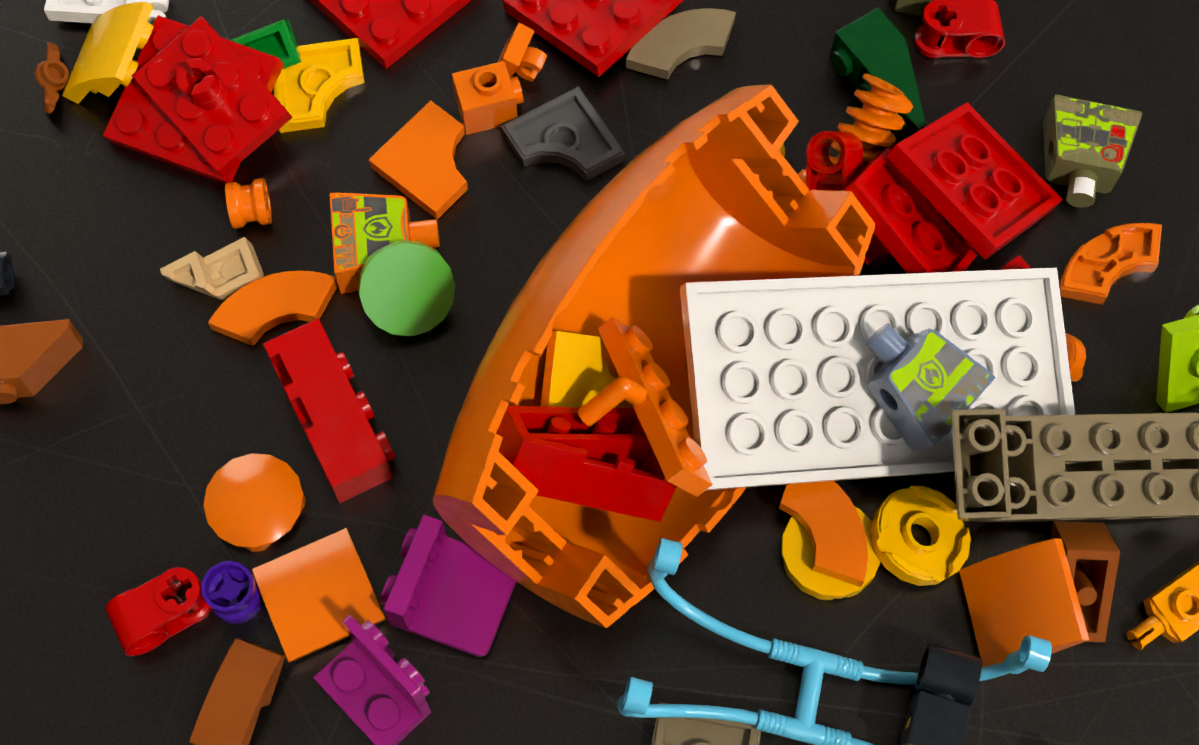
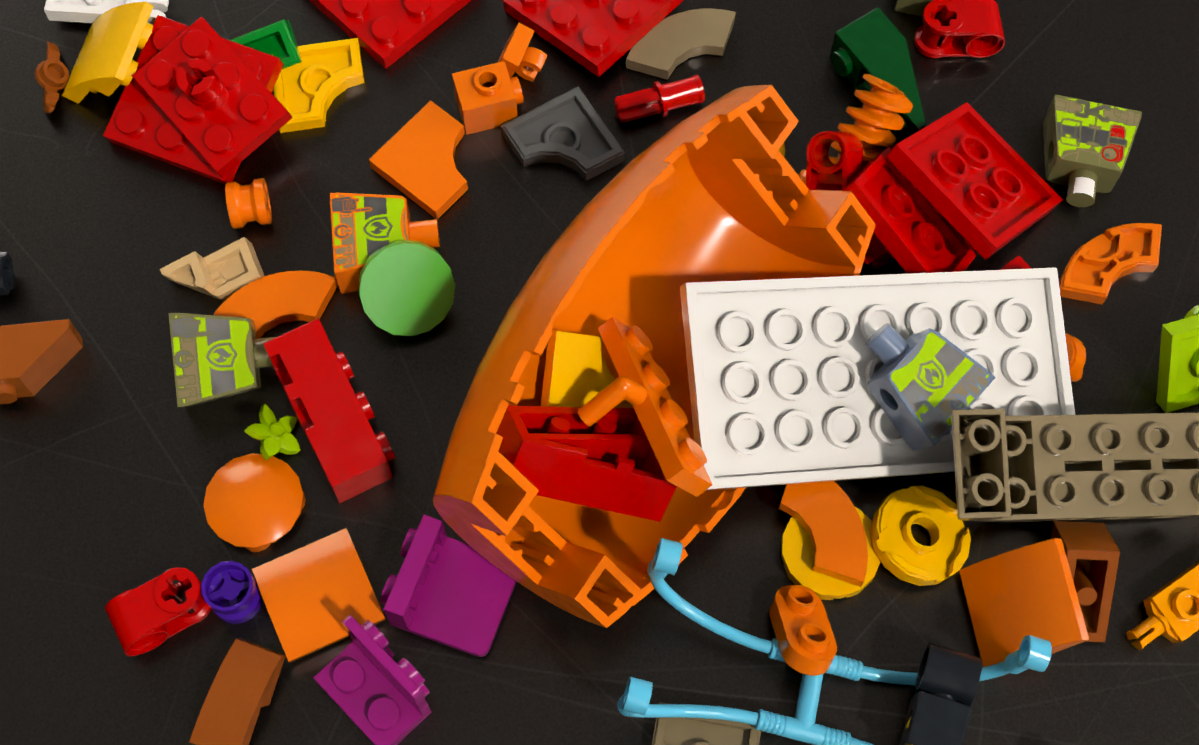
none -> torso [168,313,276,407]
none -> lime plant [244,404,301,460]
none -> red axle [614,74,705,123]
none -> orange plate [769,585,837,676]

